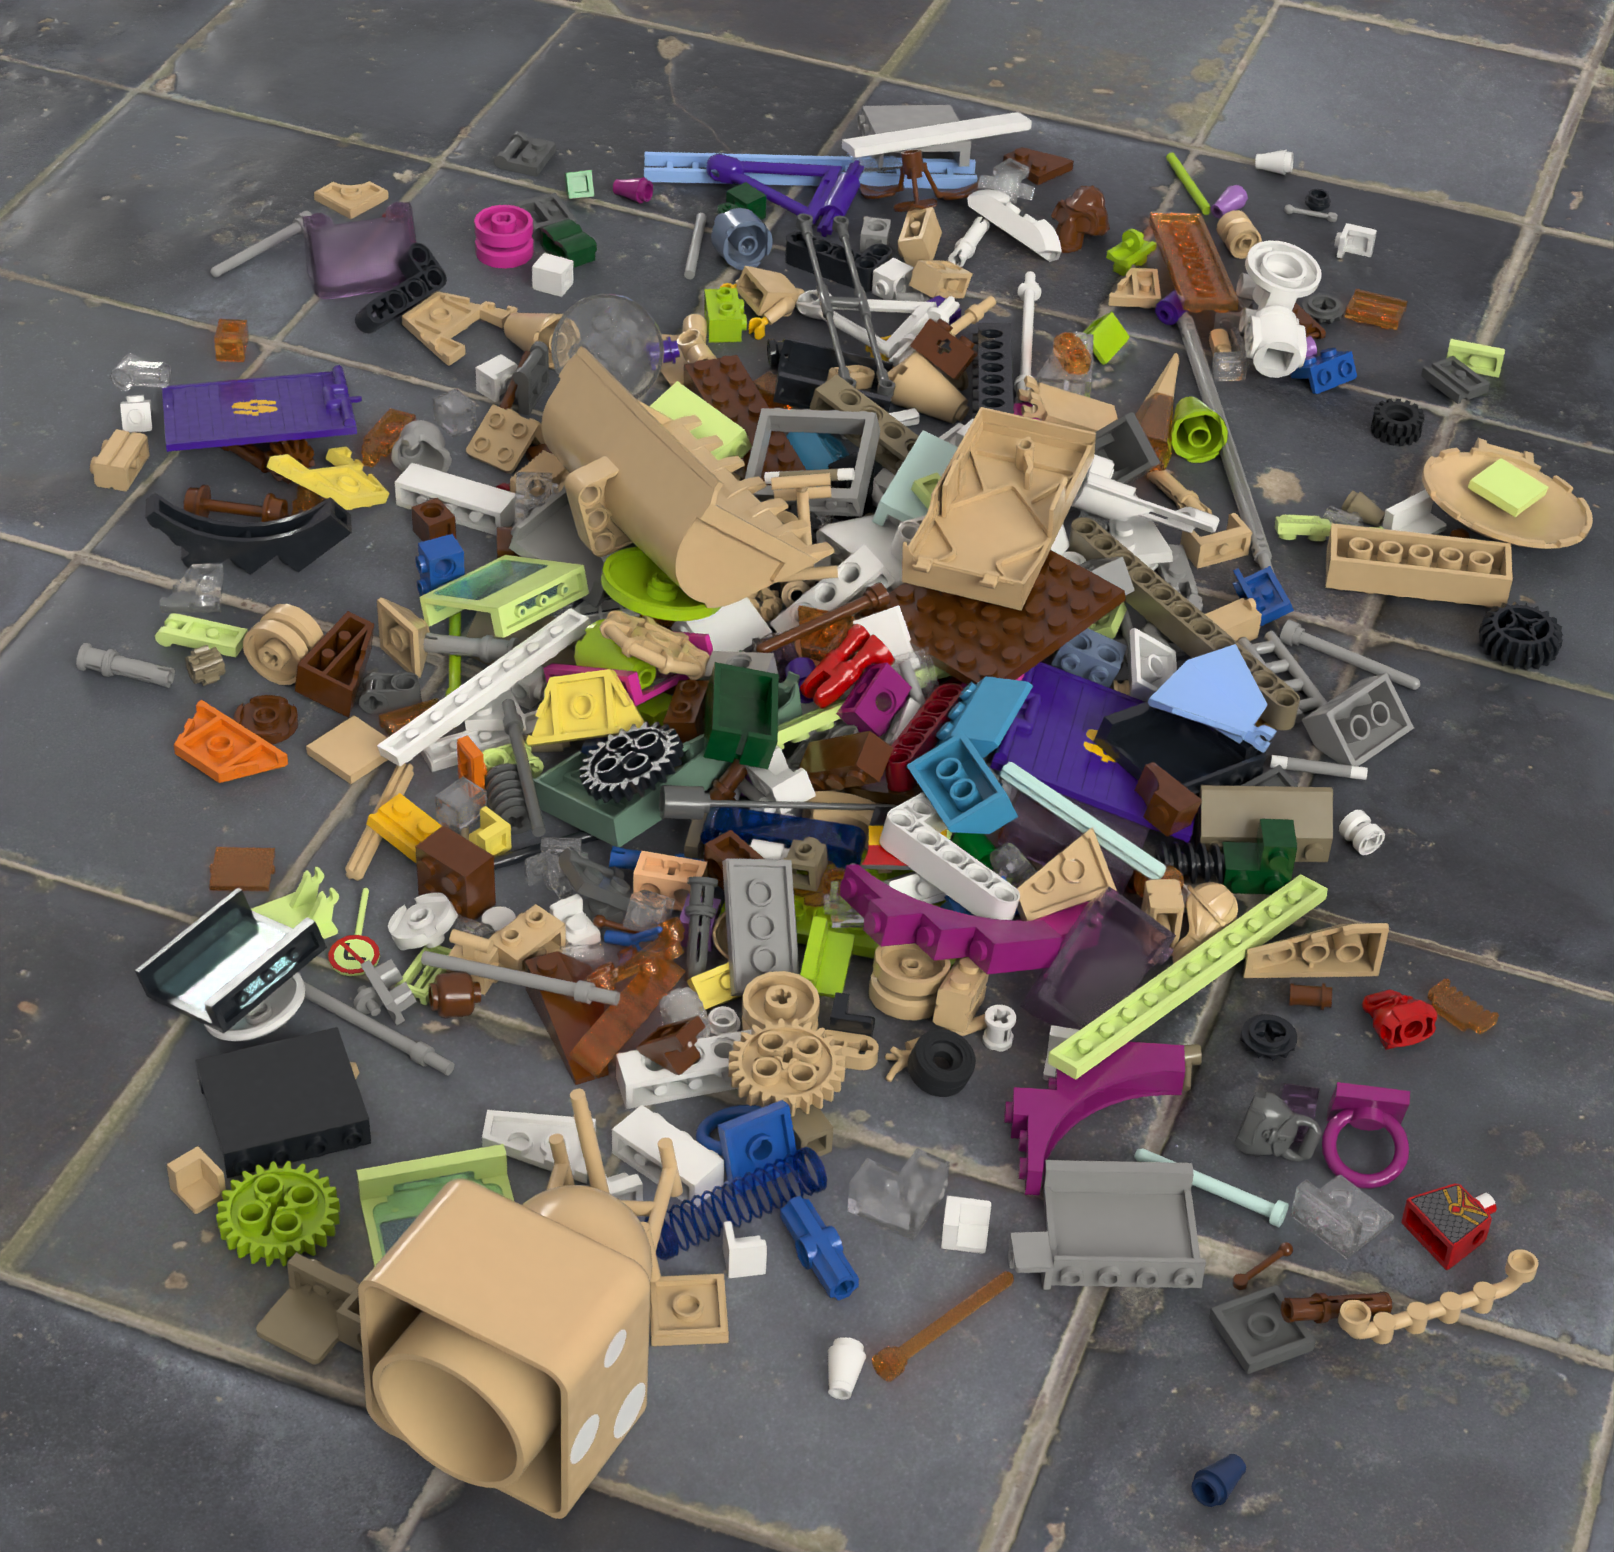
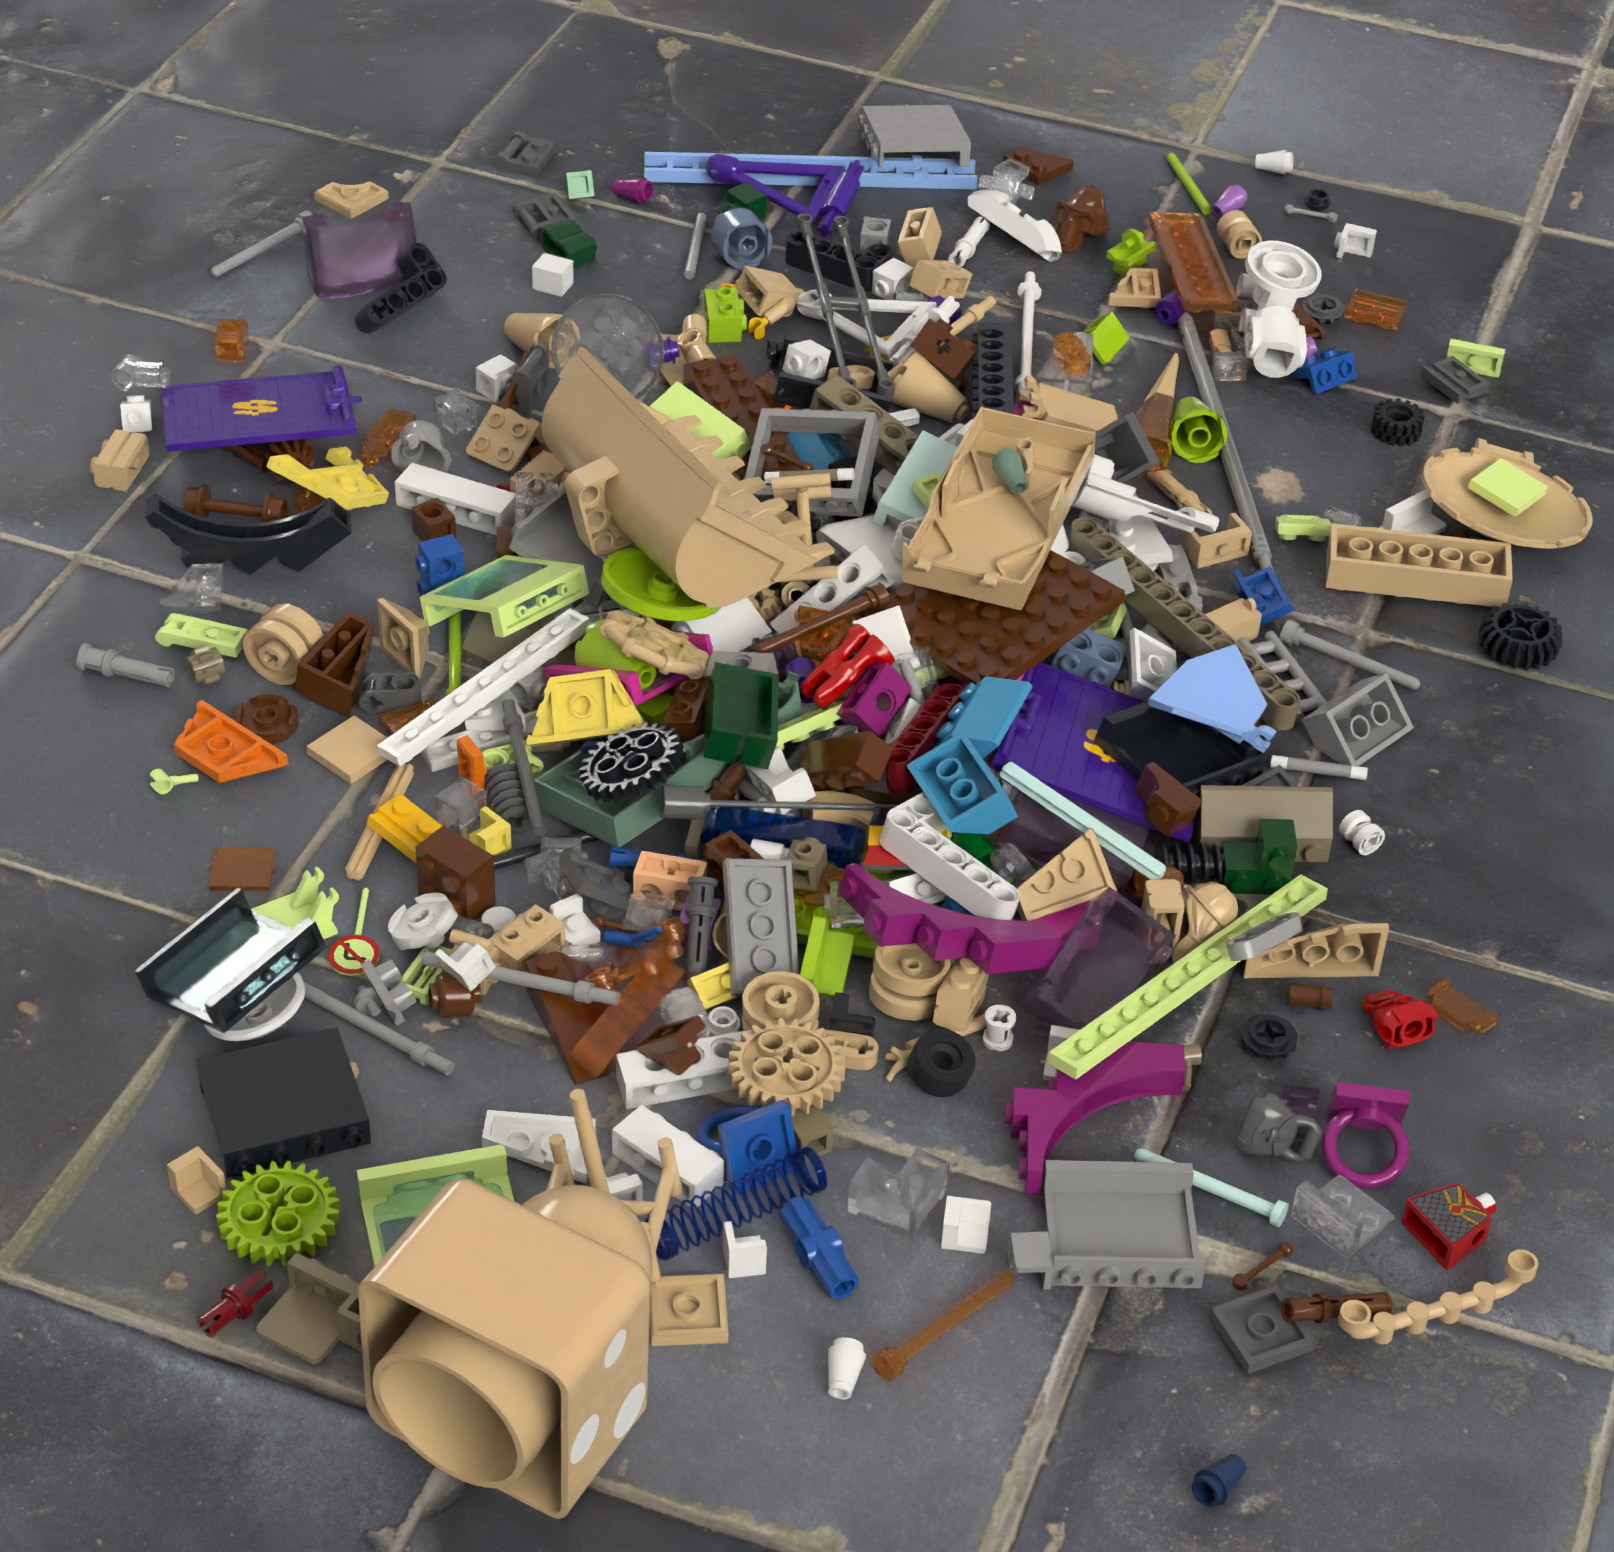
tan wing [402,291,517,366] -> none
light grey pin [423,633,520,663] -> none
dark pink wheel [474,205,534,269] -> none
white tile [842,112,1032,158] -> none
clear piece [846,152,902,174] -> none
reddish brown plant [860,149,981,212] -> none
dark tan cone [1341,490,1385,528] -> none
none -> yellowish green hand [150,768,198,794]
none -> dark red arm [197,1270,273,1337]
none -> white panel [434,942,496,992]
none -> reddish brown hinge [762,443,813,470]
none -> white brick [782,340,831,379]
none -> sand green cone [992,448,1028,494]
none -> light grey beam [1226,912,1303,961]

